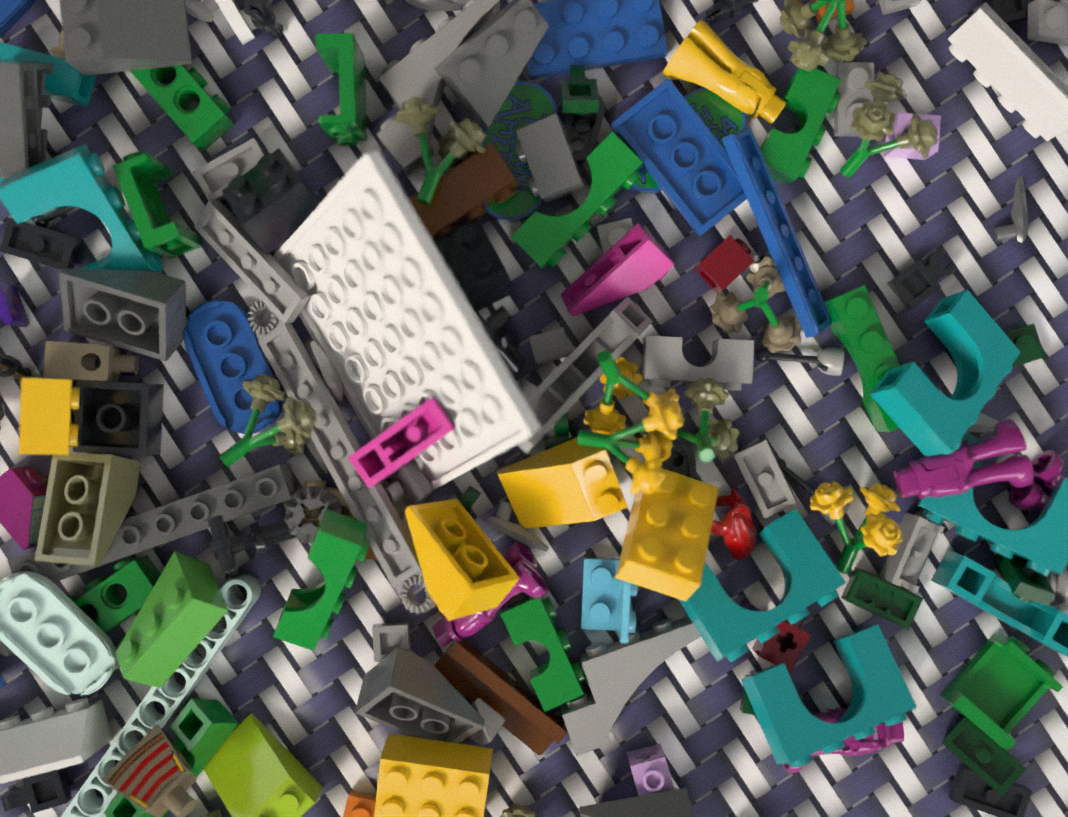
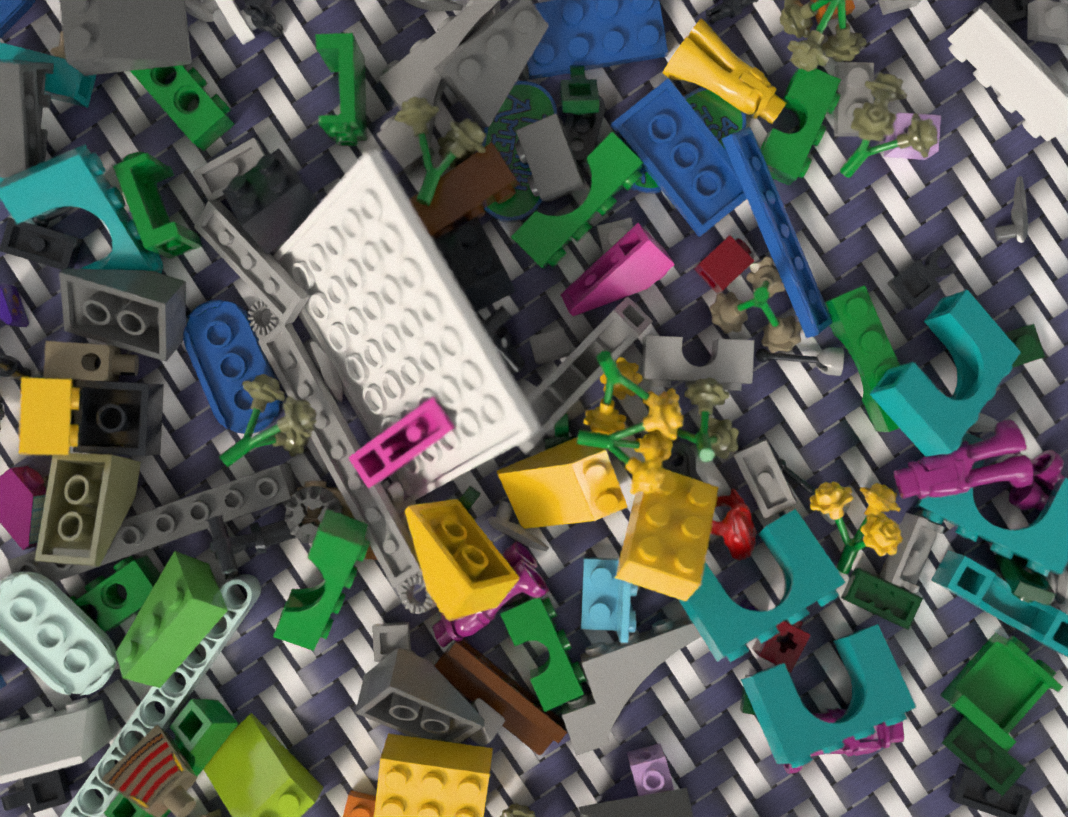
dark grey tile [390,461,434,506] -> none

